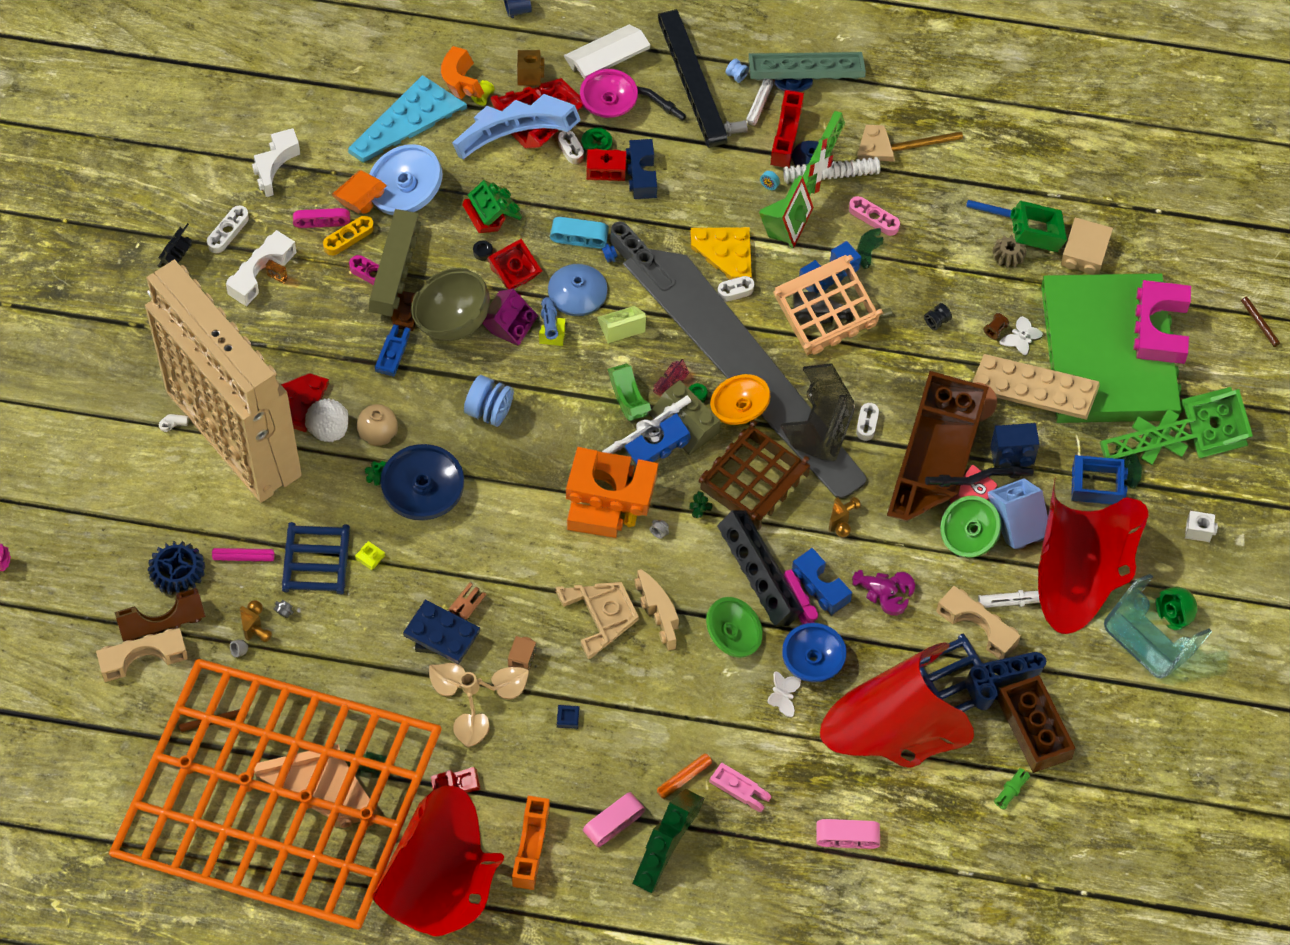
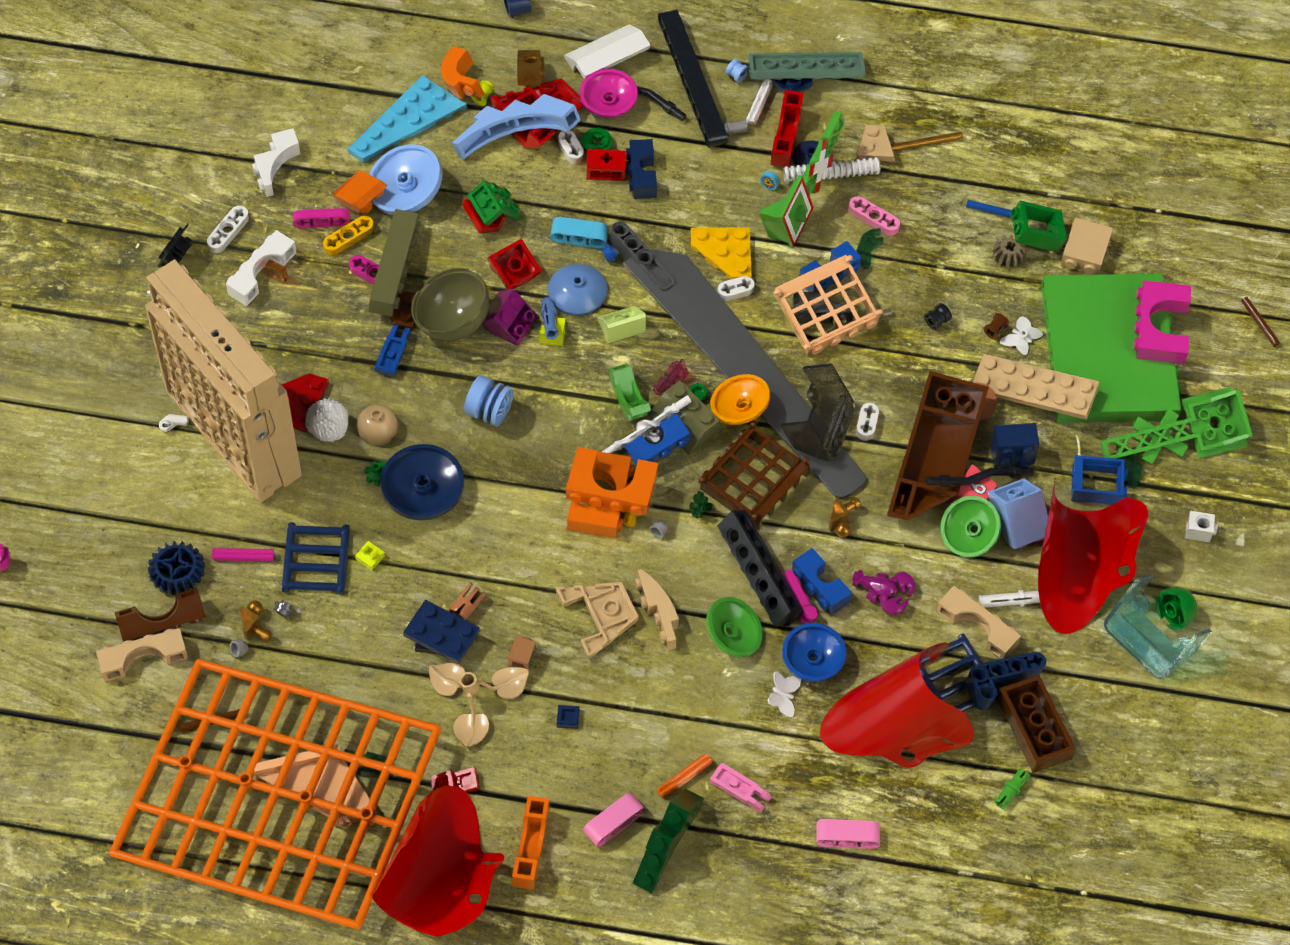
black tile [473,240,493,261] -> none

